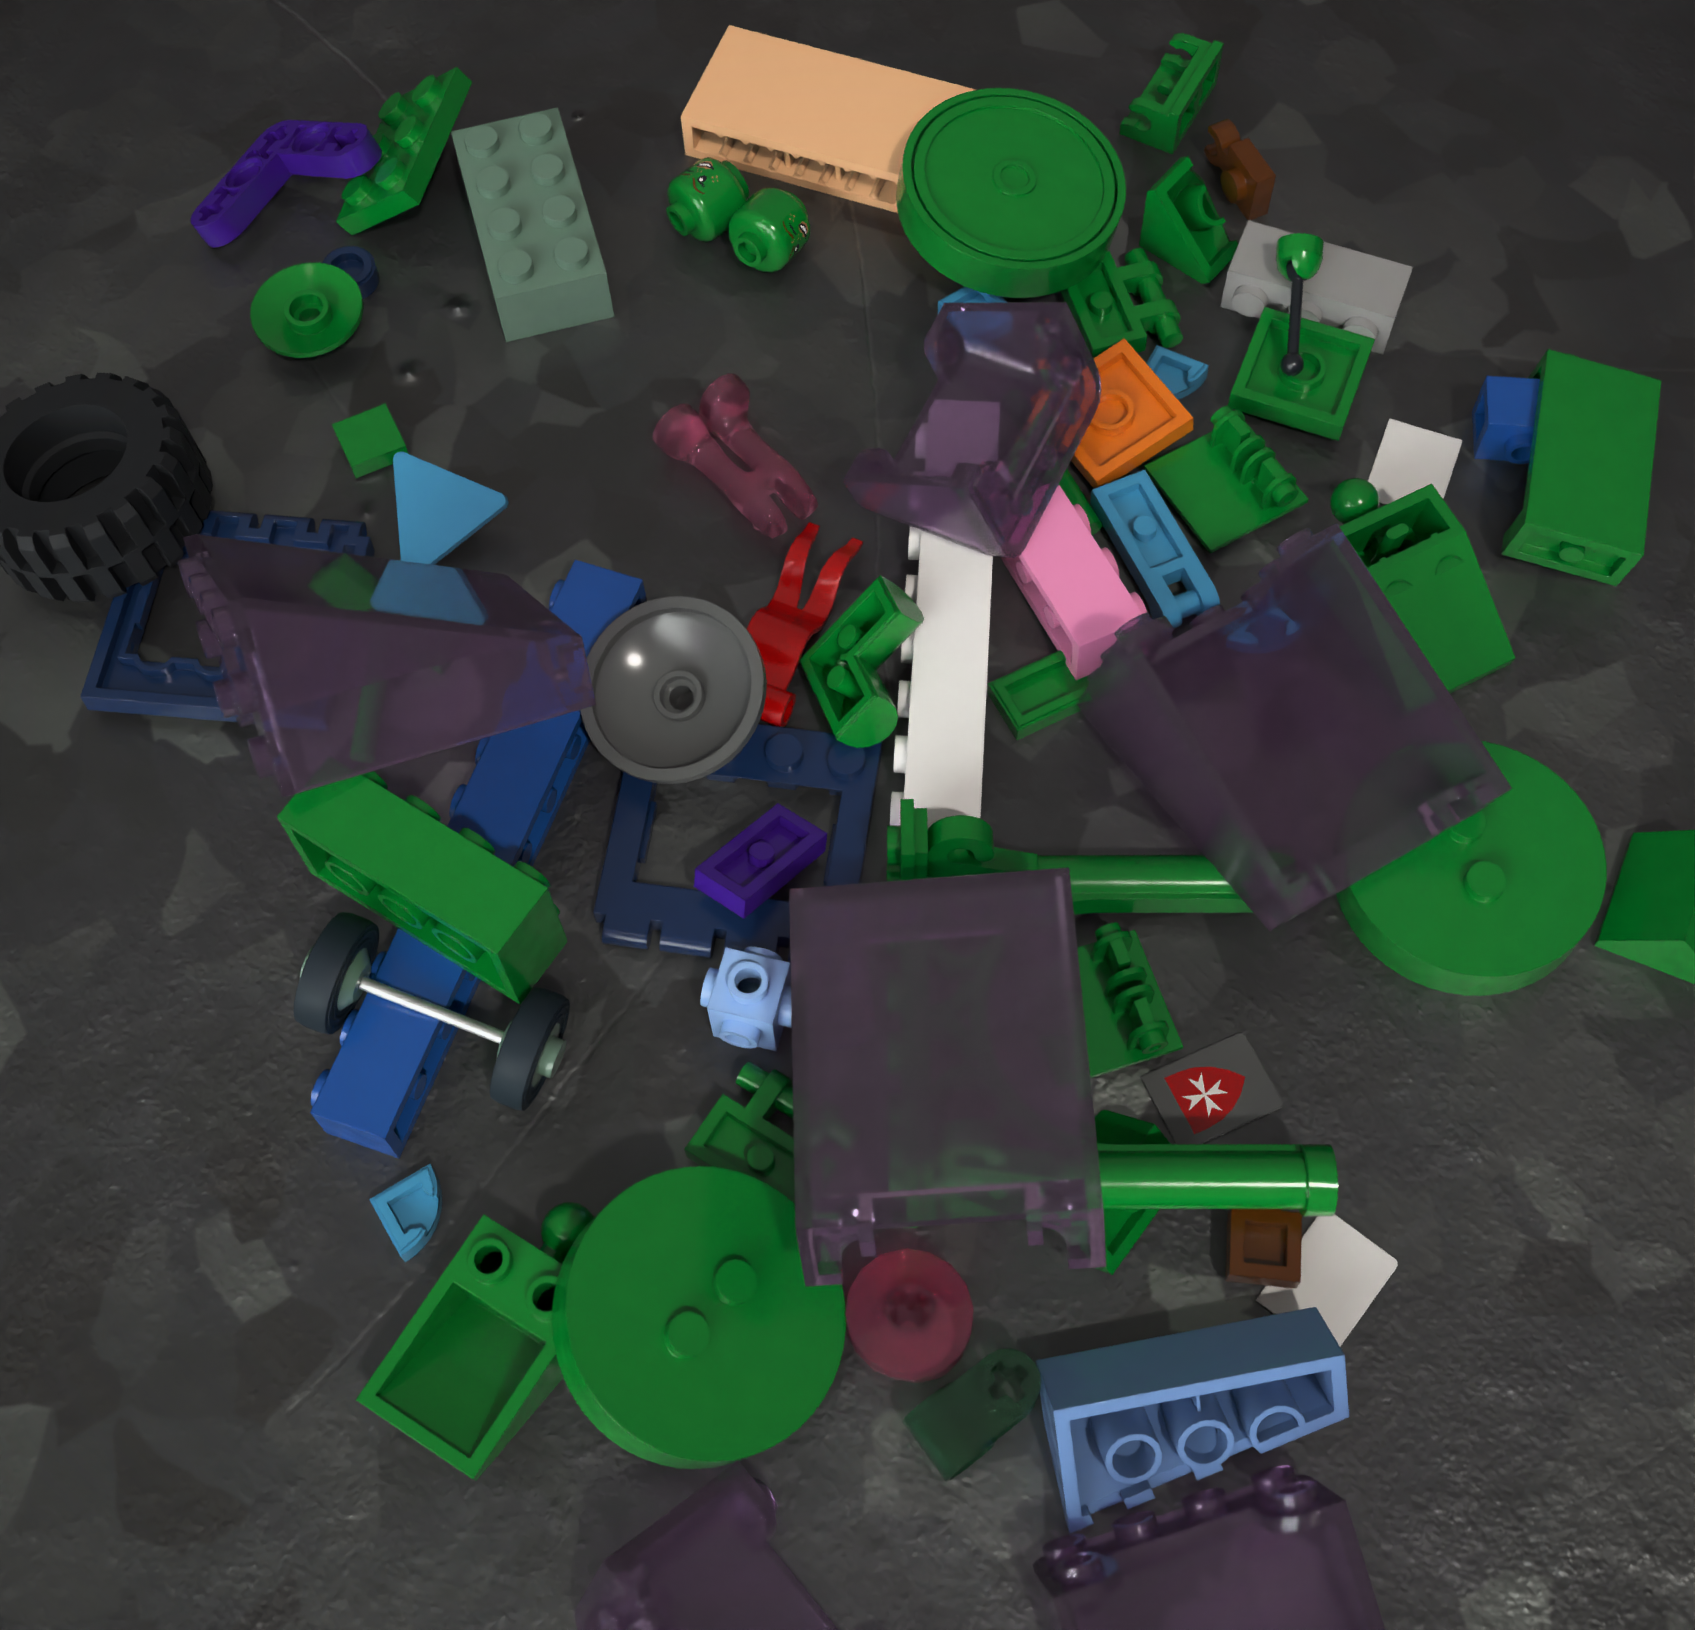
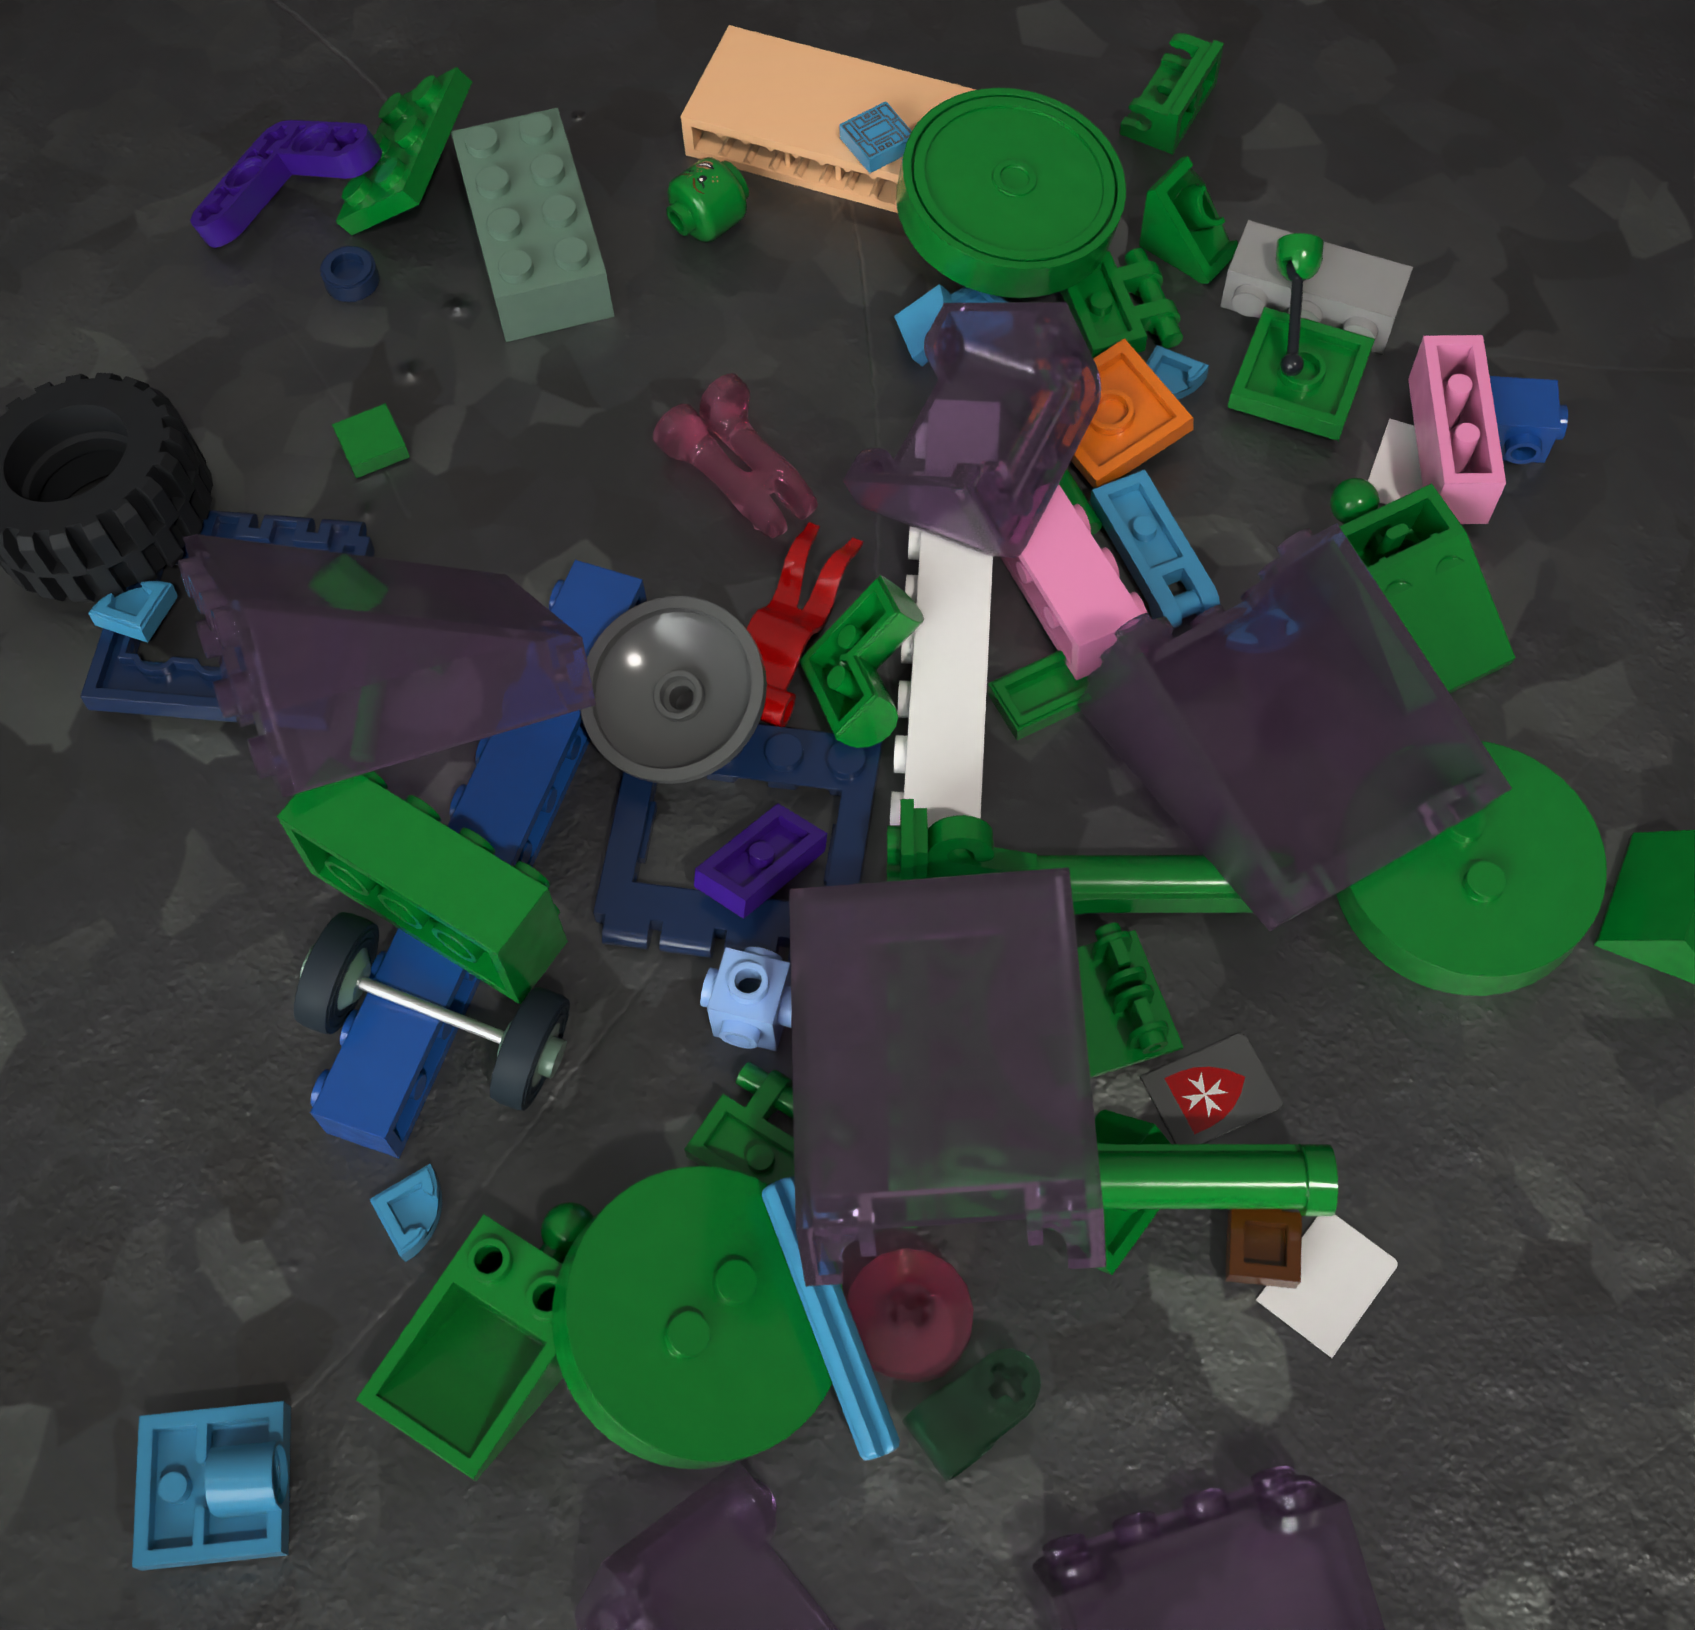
green dish [250,262,364,358] -> none
dark azure piece [393,451,509,580] -> none
green head [728,187,810,273] -> none
medium blue wedge [1036,1307,1349,1534] -> none
green hinge [1144,406,1309,554] -> none
reddish brown plate [1204,119,1276,221] -> none
green panel [1501,349,1661,586] -> none
none -> dark azure tile [88,581,178,643]
none -> dark azure plate [132,1401,291,1571]
none -> dark azure axle [762,1176,900,1460]
none -> dark azure tile [839,101,912,173]
none -> dark azure tile [894,284,953,366]
none -> bright pink brick [1408,335,1506,524]

